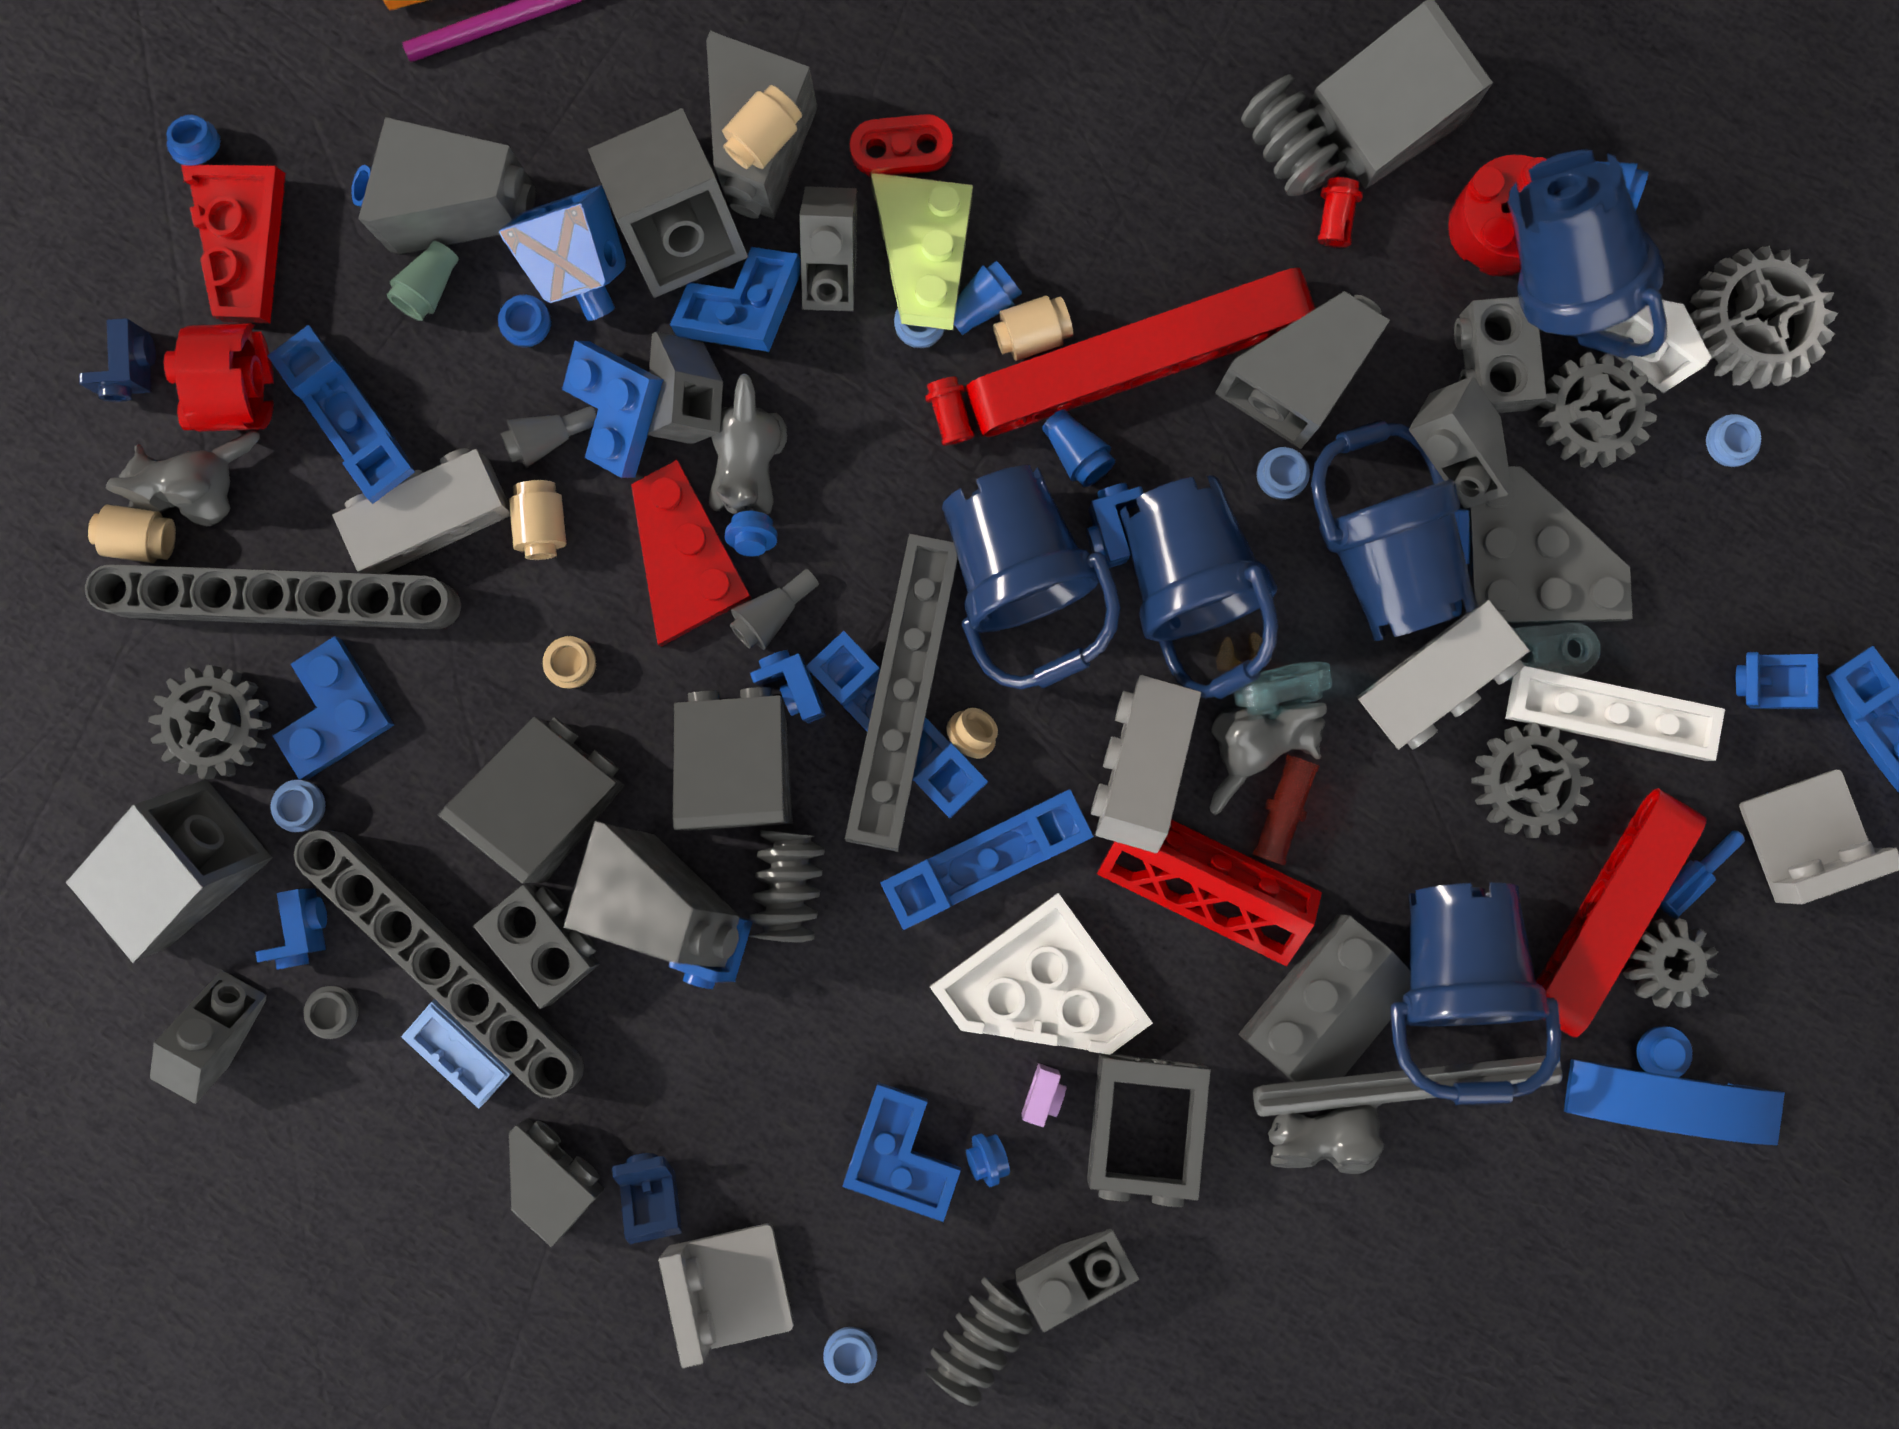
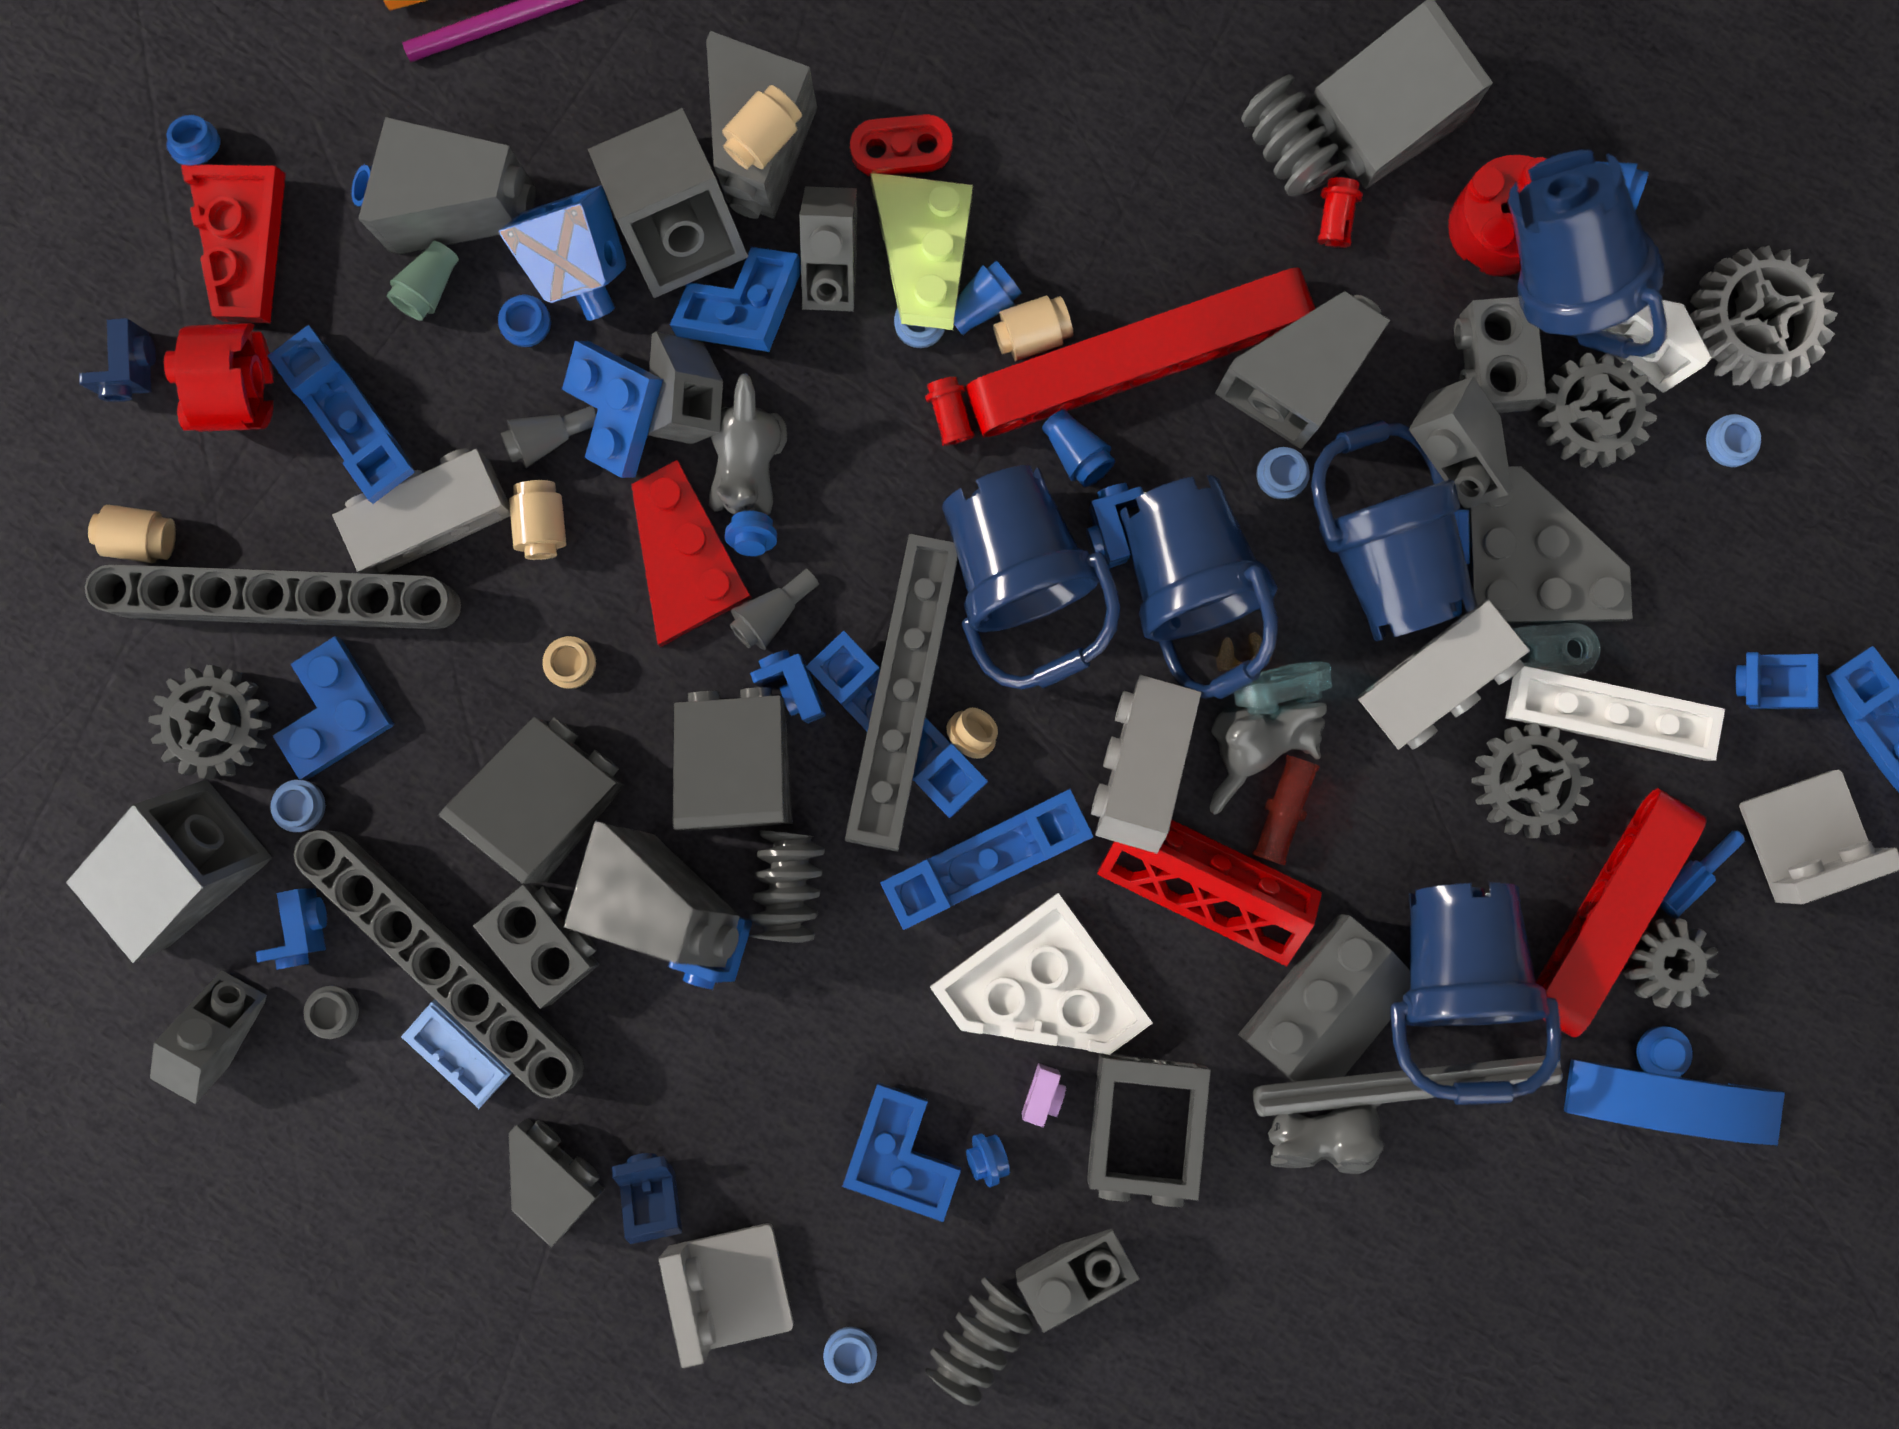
dark grey animal [106,430,259,526] -> none

